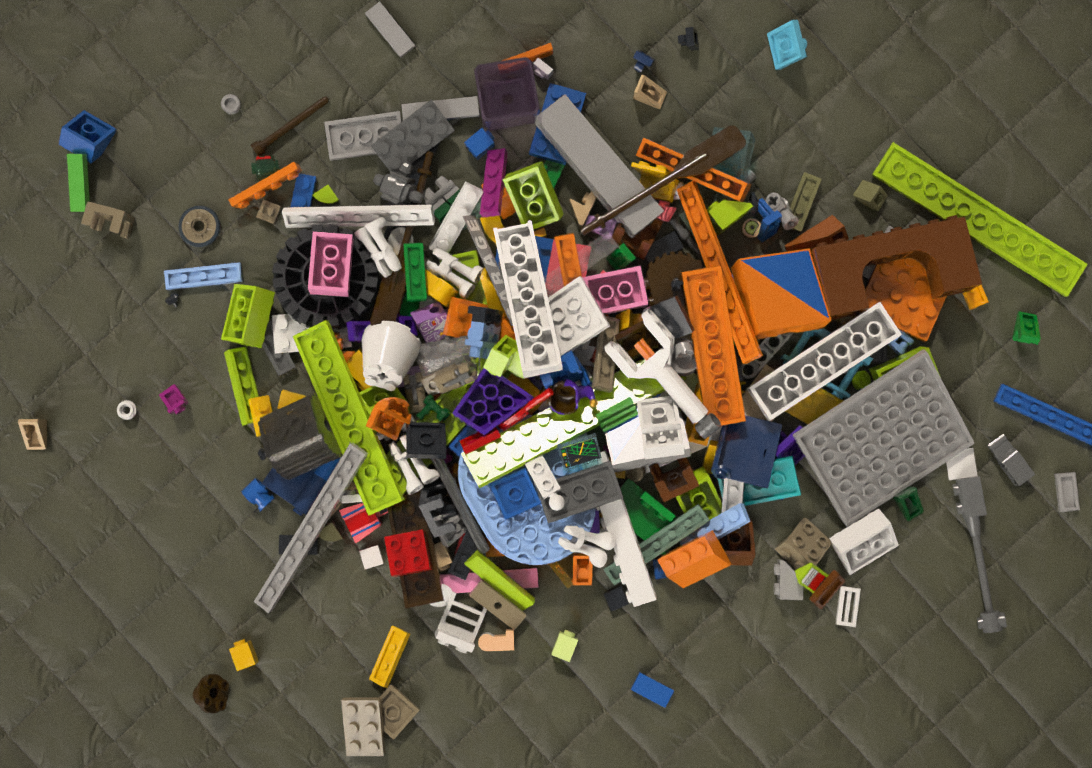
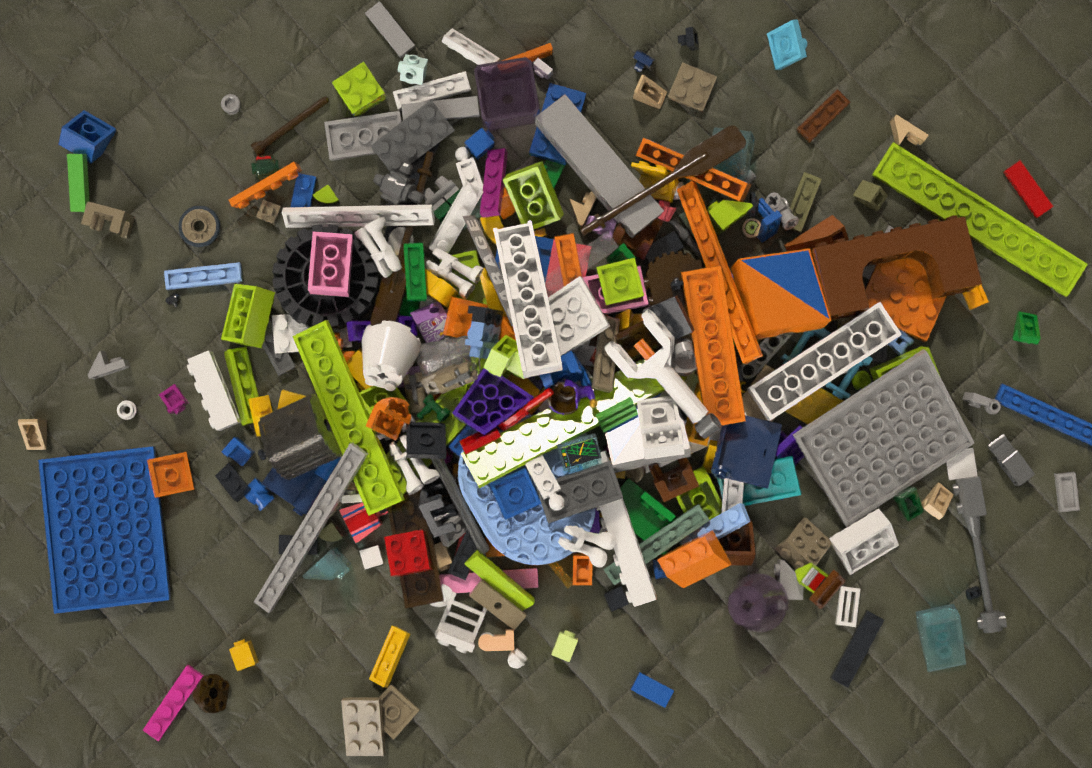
none -> blue plate [38,446,171,614]
none -> light grey slope [88,351,131,379]
none -> dark pink plate [143,665,204,741]
none -> orange plate [147,452,194,498]
none -> white brick [187,351,241,431]
none -> black plate [215,463,251,503]
none -> blue panel [222,437,255,466]
none -> clear light blue slope [303,547,352,580]
none -> lime brick [332,61,387,118]
none -> white tile [393,71,471,111]
none -> light aqua brick [398,55,428,85]
none -> white plate [442,28,500,72]
none -> white plate [455,147,483,190]
none -> white plate [508,648,527,669]
none -> lime plate [596,258,644,306]
none -> dark tan plate [667,62,717,113]
none -> cone [728,573,789,632]
none -> reddish brown tile [796,89,851,143]
none -> black plate [830,610,884,688]
none -> tan slope [890,115,928,145]
none -> clear light blue slope [915,604,966,672]
none -> tan slope [921,482,954,520]
none -> light grey plate [962,392,1001,414]
none -> black rock [966,586,981,600]
none -> red tile [1003,160,1054,218]

